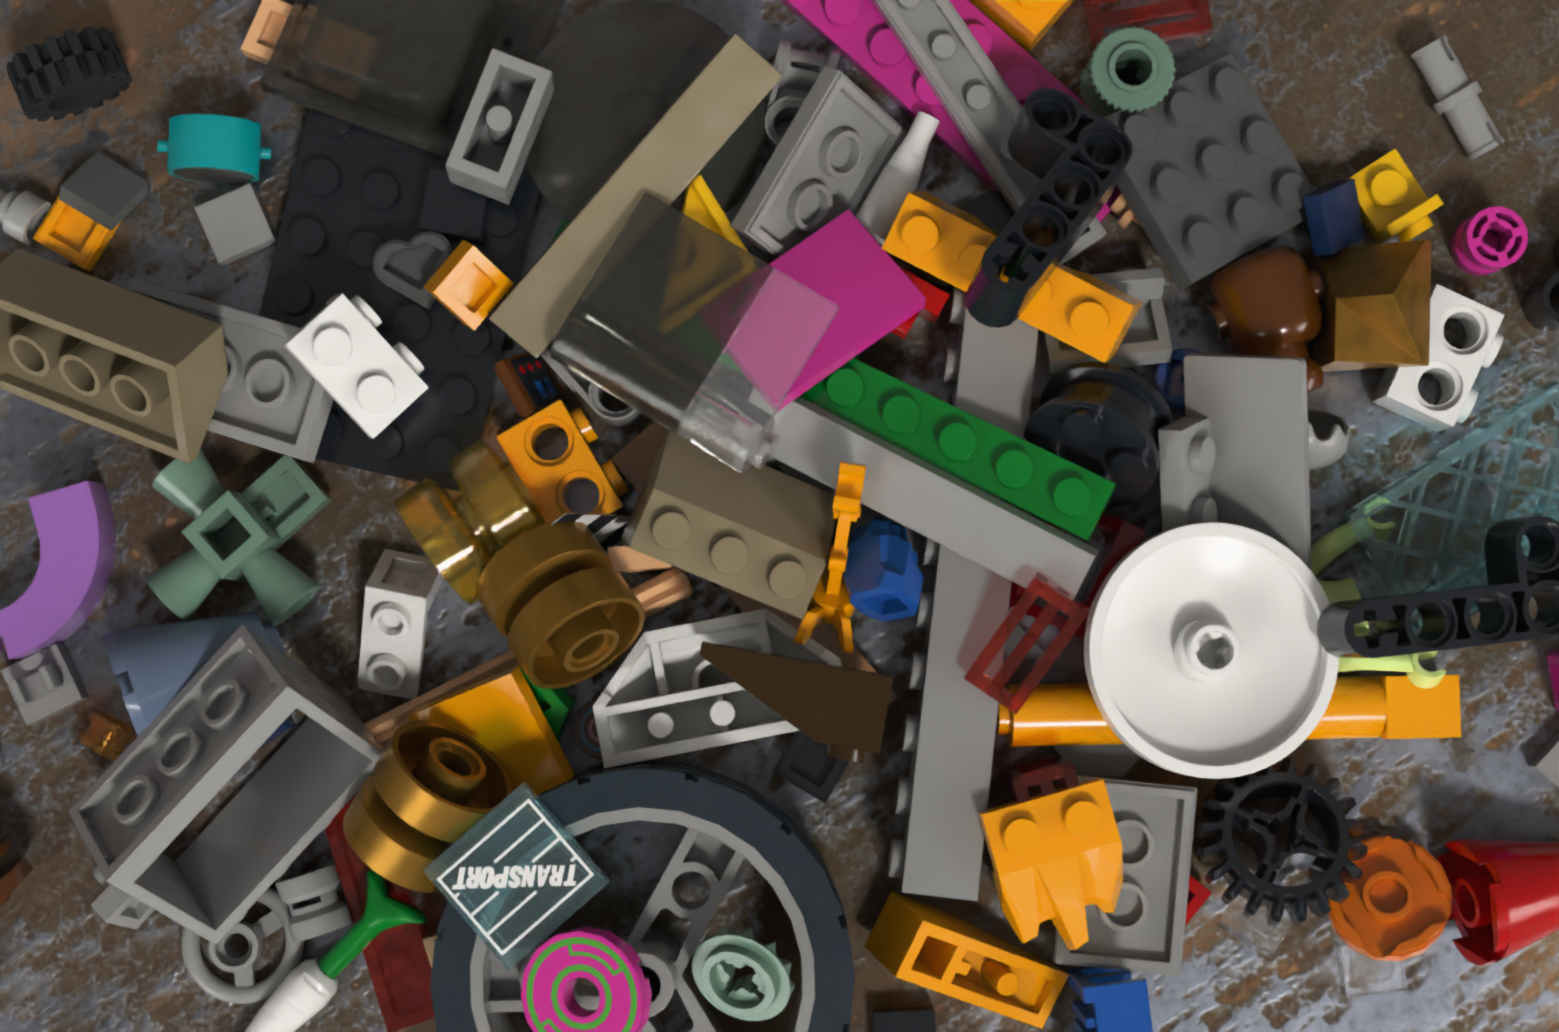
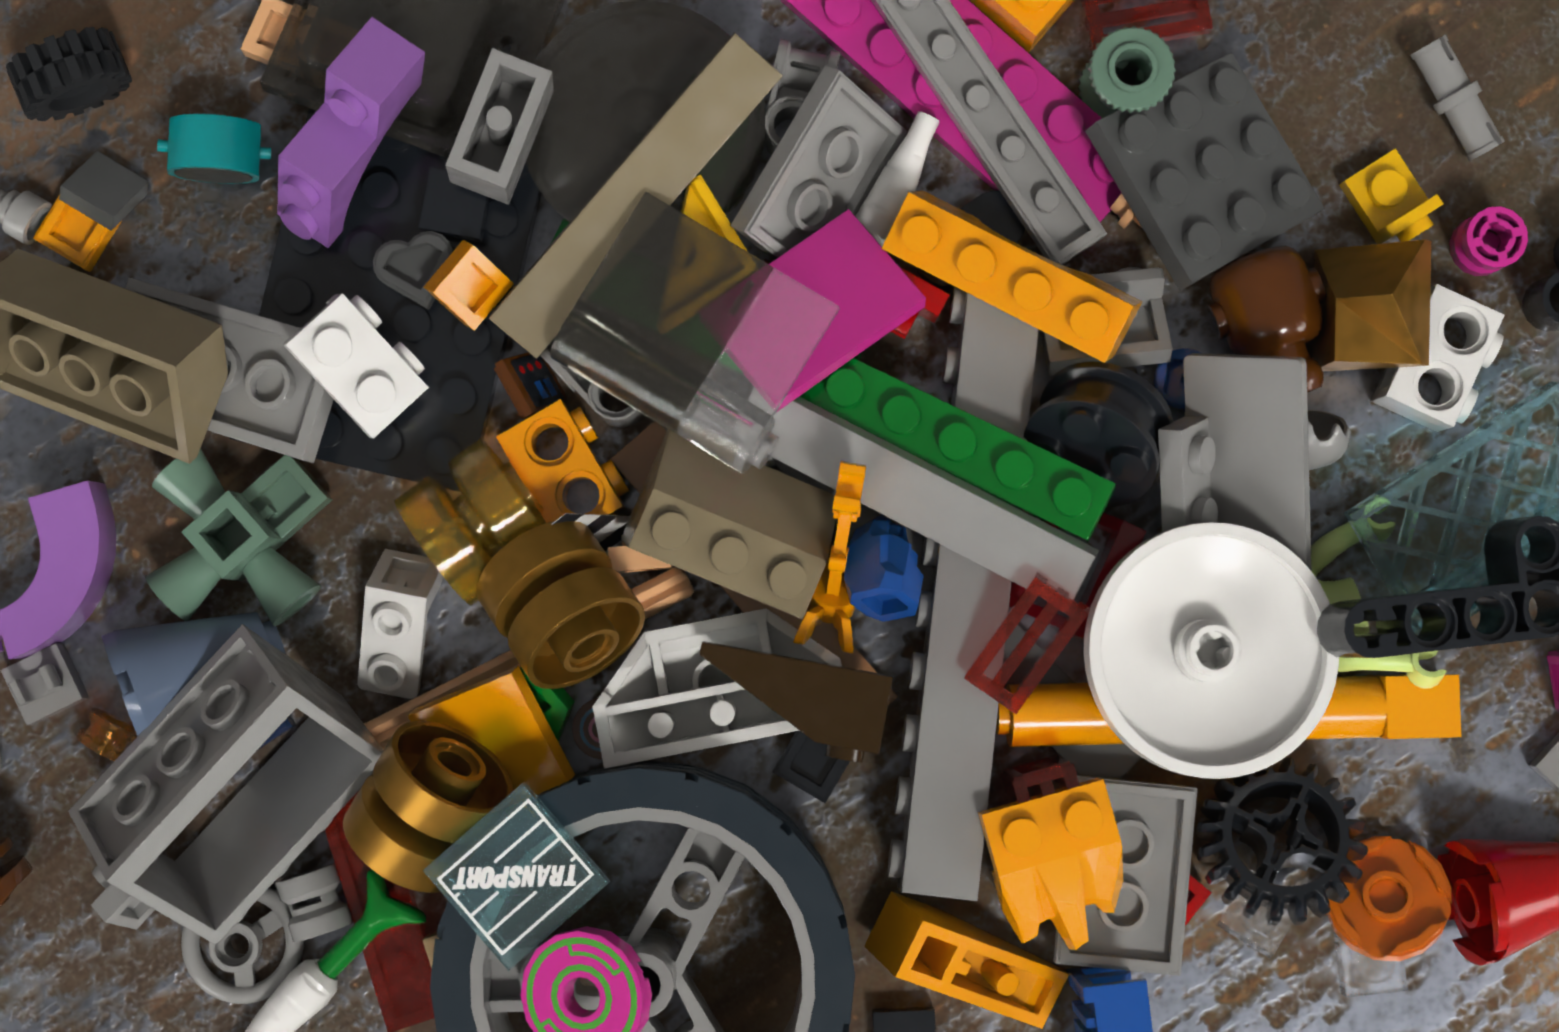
light grey tile [194,183,277,266] -> none
sand green gear [692,926,795,1021] -> none
black beam [965,88,1133,328] -> none
dark blue tile [1303,179,1365,256] -> none
none -> medium lavender arch [277,17,425,248]

